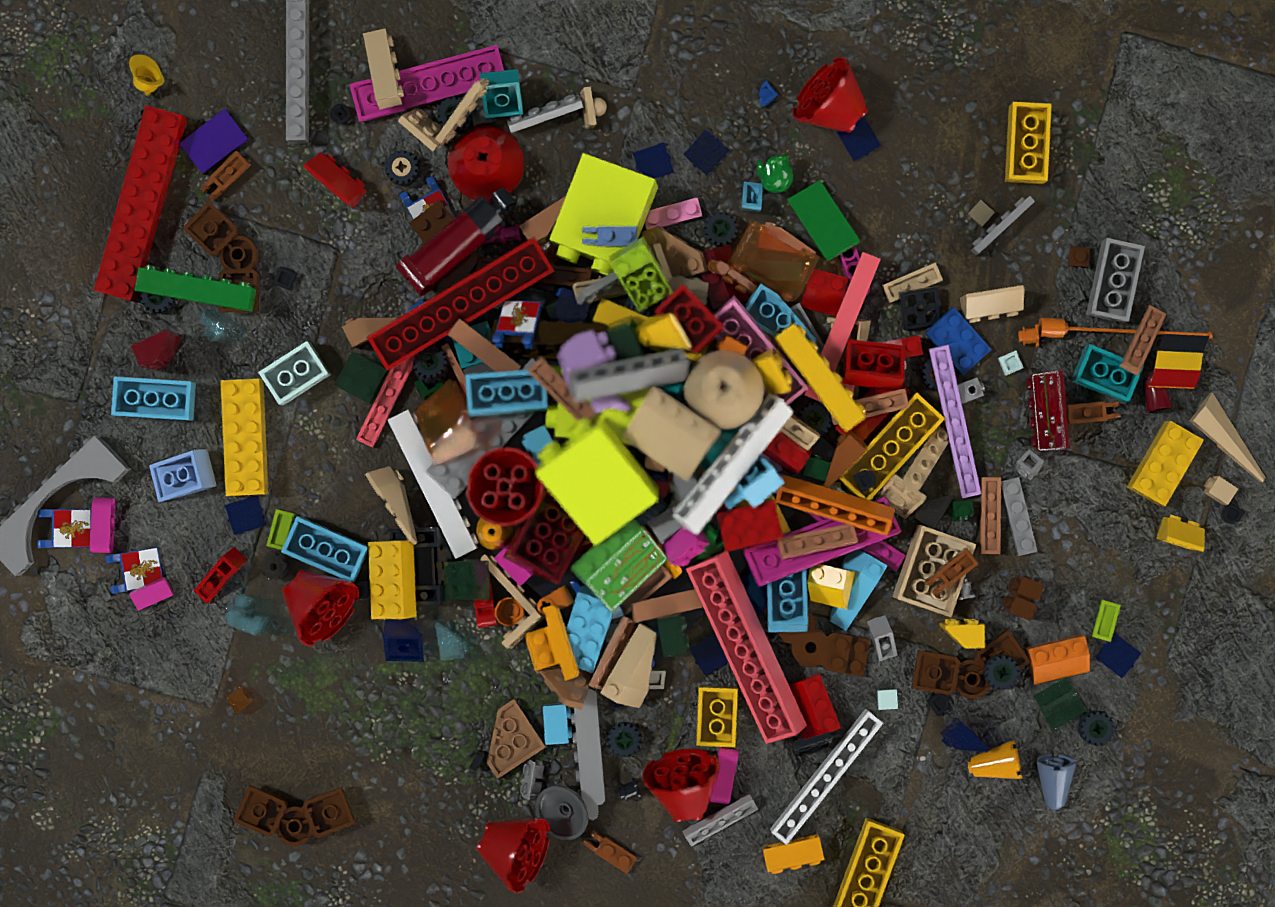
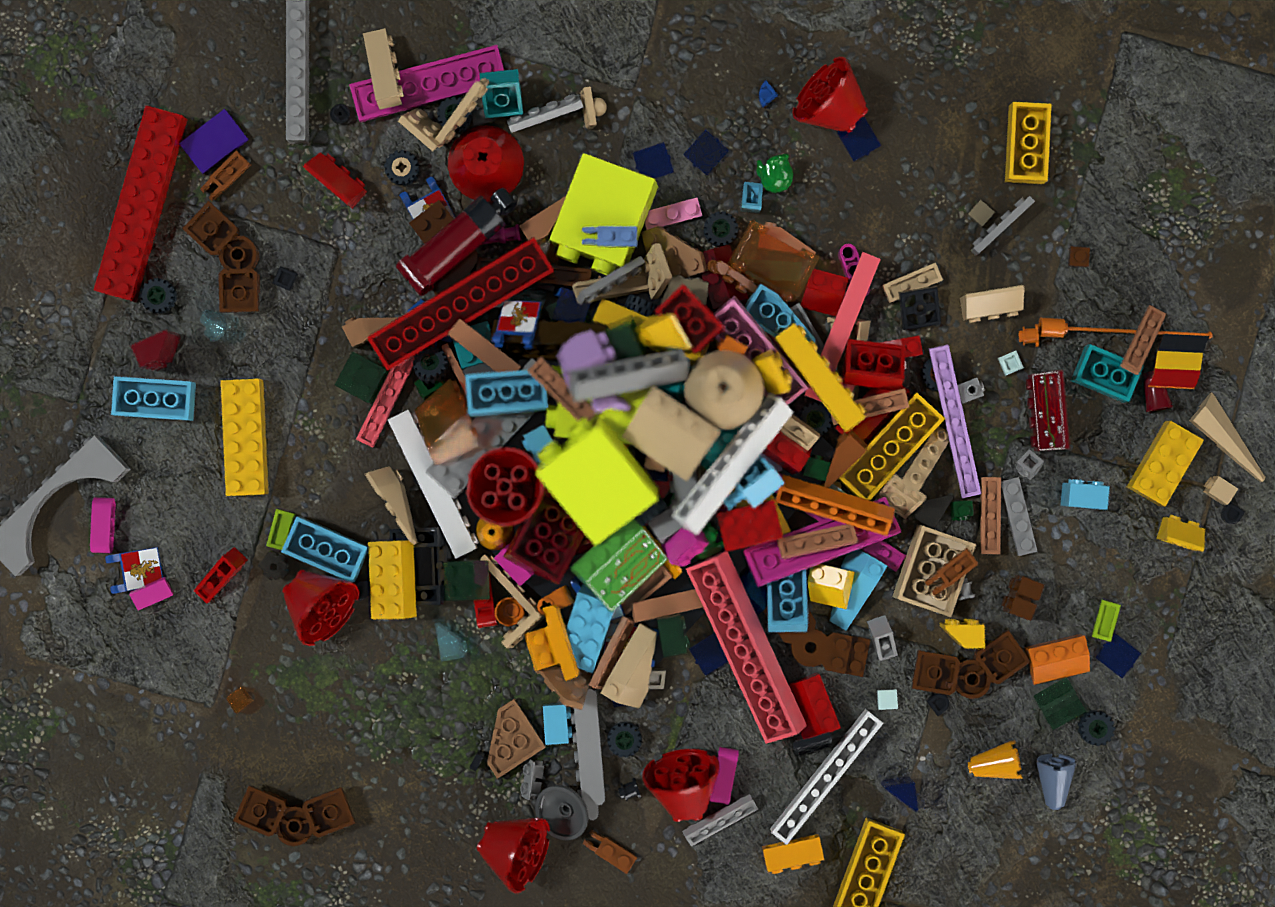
flag [37,509,92,548] -> none
yellow piece [129,54,165,96] -> none
green brick [135,265,257,312] -> none
light blue slope [149,449,217,502] -> none
clear blue piece [225,495,266,535] -> none
clear light blue hips [225,594,270,636] -> none
light aqua brick [258,341,331,406] -> none
clear blue slope [383,619,424,662] -> none
lime slope [609,237,673,311] -> none
yellow brick [696,685,738,747] -> none
green tile [787,180,860,262] -> none
black tile [853,470,876,493] -> none
blue plate [925,307,991,376] -> none
clear blue slope [940,718,990,752] -> none
black wheel [983,654,1020,690] -> none
dark orange hinge [1066,401,1121,424] -> none
light grey brick [1086,238,1145,323] -> none
none -> clear blue slope [880,777,919,812]
none -> medium azure brick [1060,479,1109,510]

